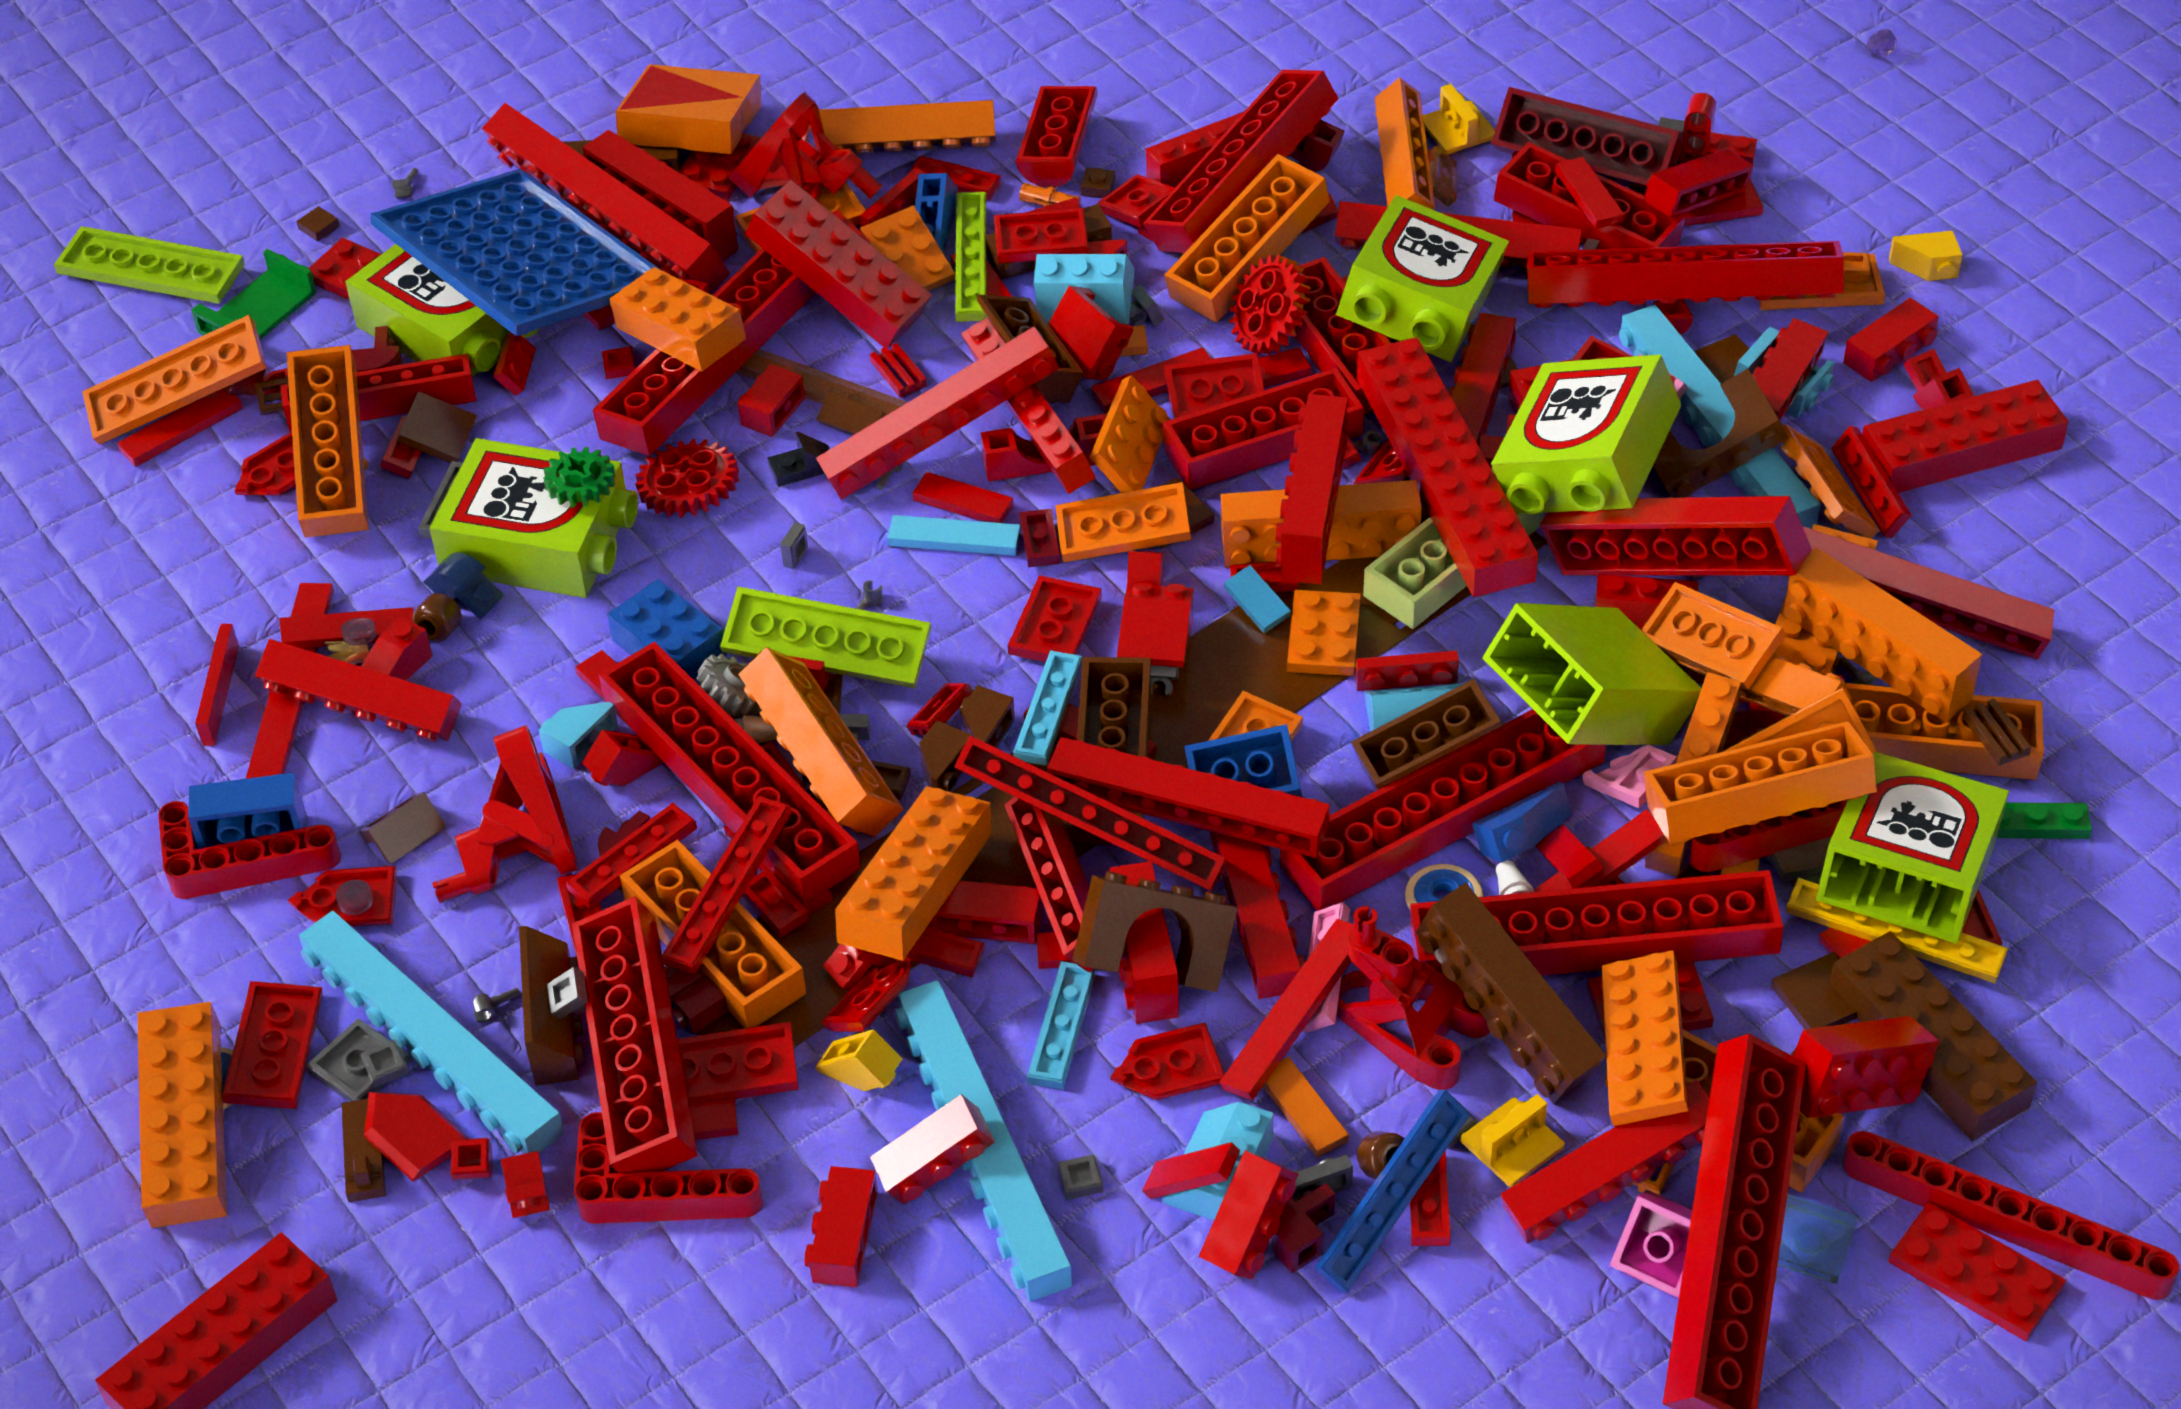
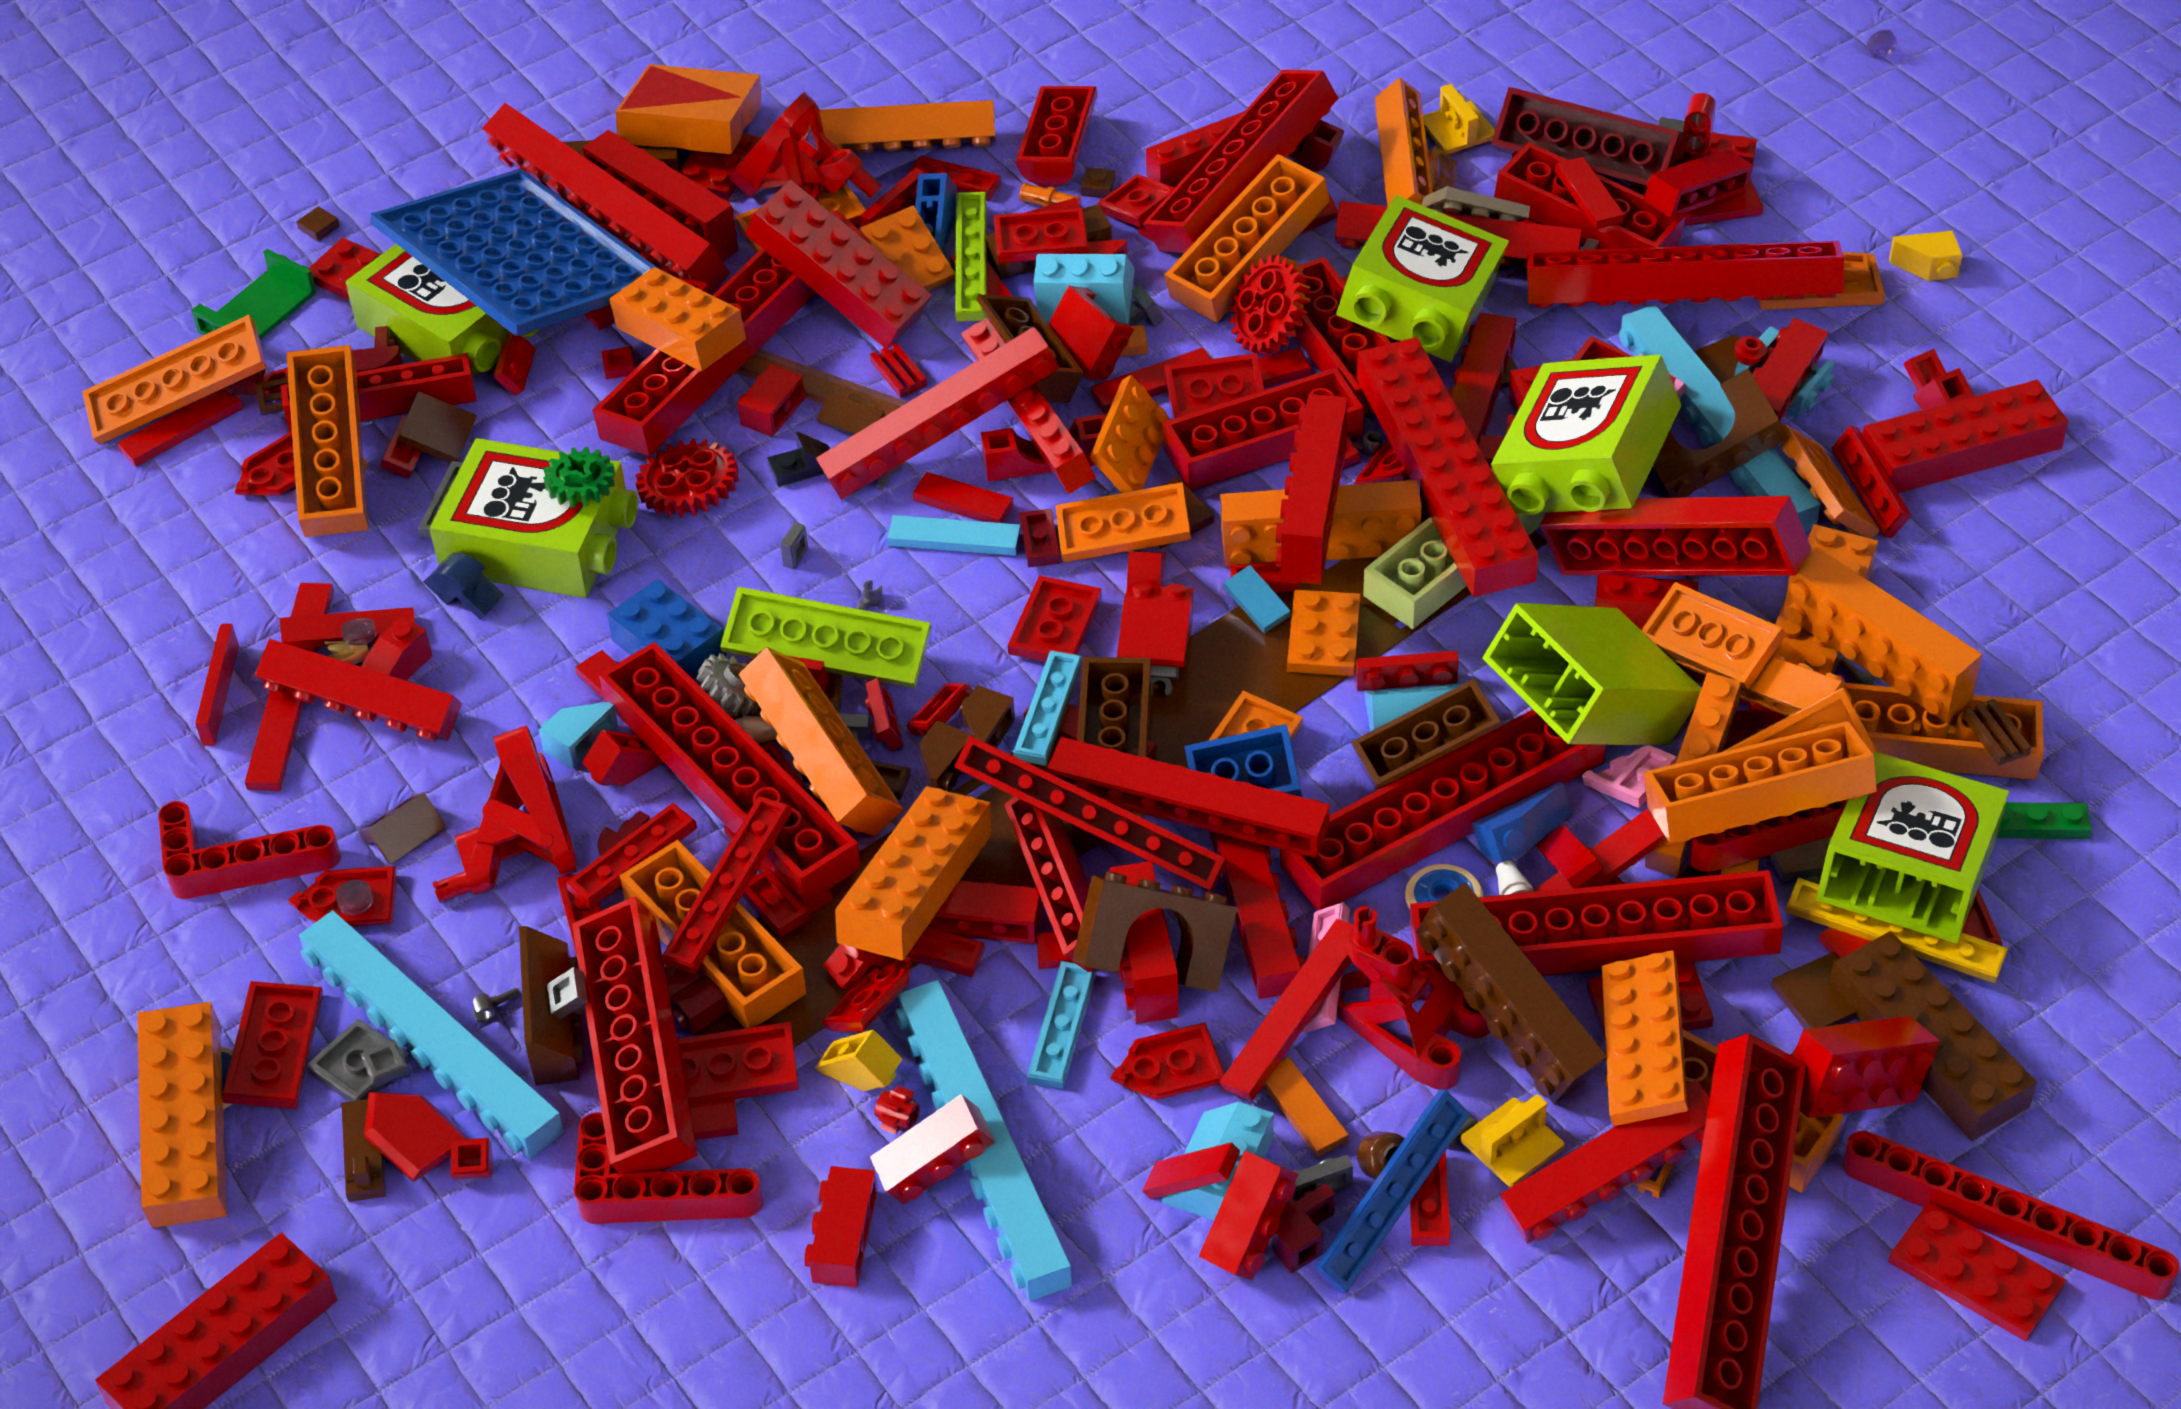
lime plate [54,226,245,304] -> none
blue brick [188,773,308,849] -> none
flat silver hand [392,168,419,197] -> none
reddish brown head [412,593,462,642] -> none
red brick [501,1151,550,1218] -> none
flat silver tile [1058,1154,1103,1200] -> none
dark pink slope [1609,1190,1692,1298] -> none
red brick [1653,299,1693,335] -> none
clear light blue tile [1778,1194,1859,1284] -> none
red brick [1784,526,2055,659] -> none
red brick [1843,297,1939,382] -> none
none -> red plate [865,678,904,751]
none -> red gear [874,1086,920,1135]
none -> dark tan plate [1422,186,1530,222]
none -> red plate [1734,336,1766,366]

